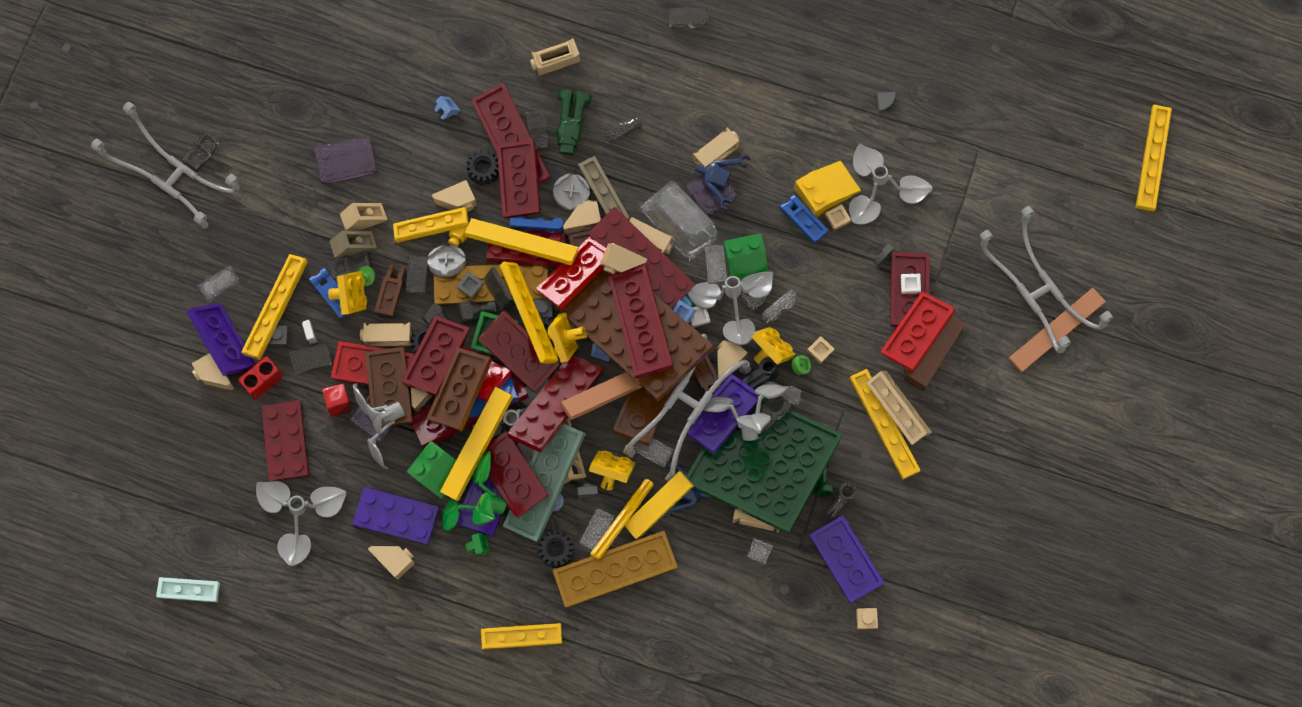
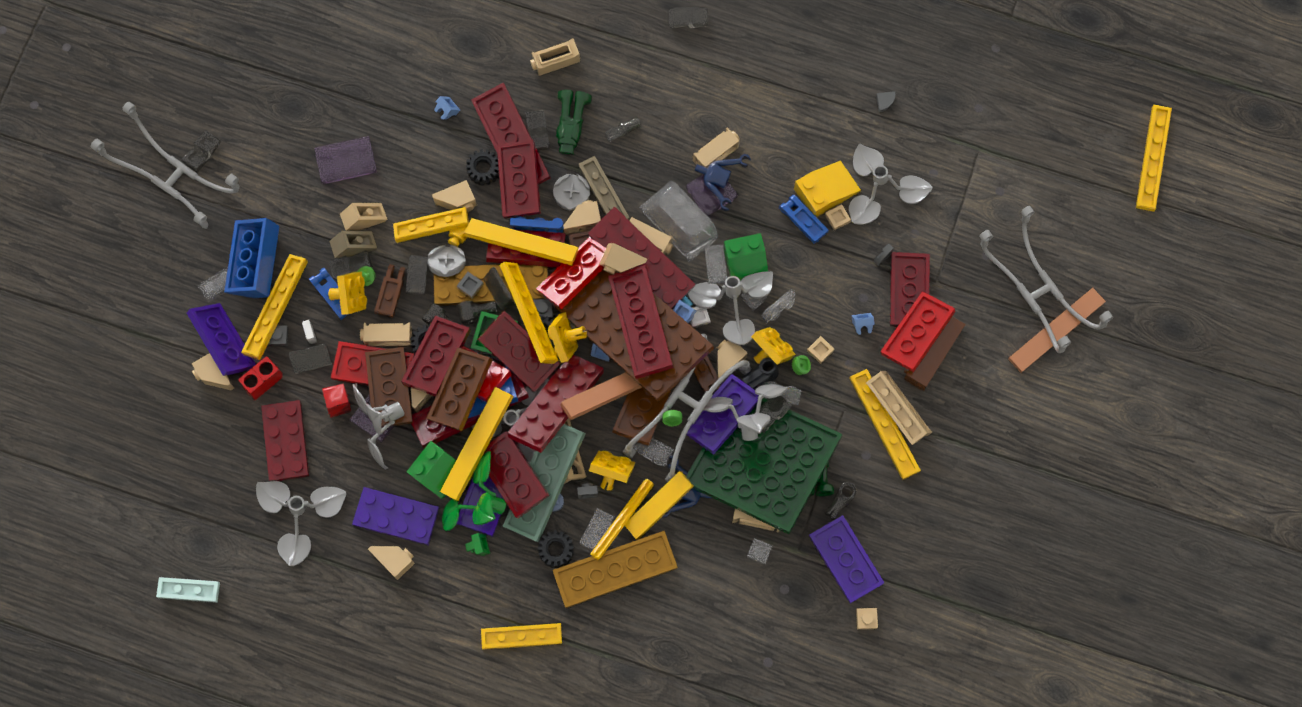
white tile [901,274,921,294] -> none
none -> blue slope [224,218,279,298]
none -> bright green tile [662,410,682,426]
none -> medium blue tile [852,313,874,334]

